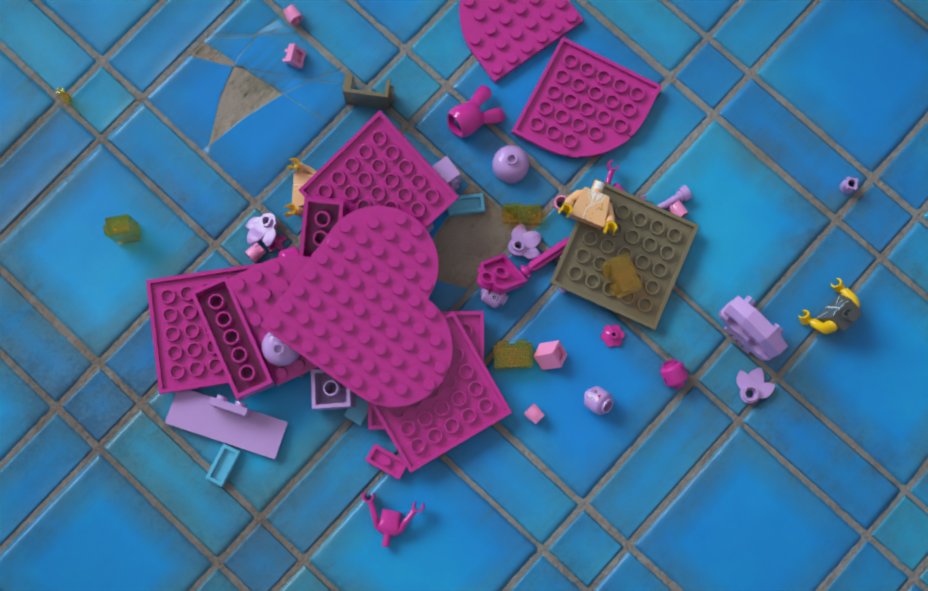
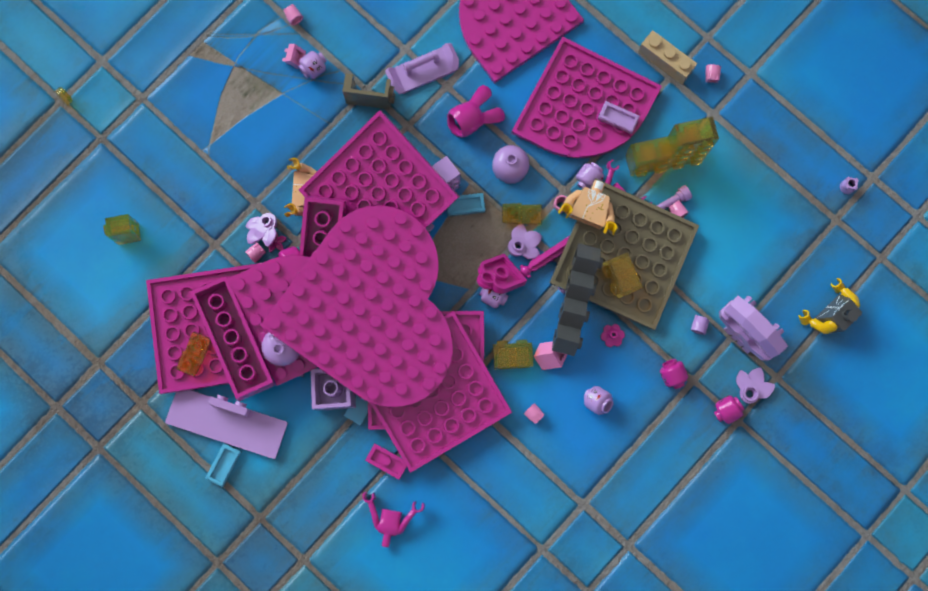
none -> slope [176,331,211,376]
none -> lavender head [298,51,327,79]
none -> lavender piece [385,43,459,94]
none -> dark grey brick [552,243,603,356]
none -> lavender head [576,162,604,189]
none -> lavender tile [598,101,640,134]
none -> clear yellow brick [625,117,719,177]
none -> tan brick [638,30,697,85]
none -> lavender hose [691,315,710,335]
none -> bright pink hose [705,64,721,83]
none -> dark pink head [714,395,745,424]

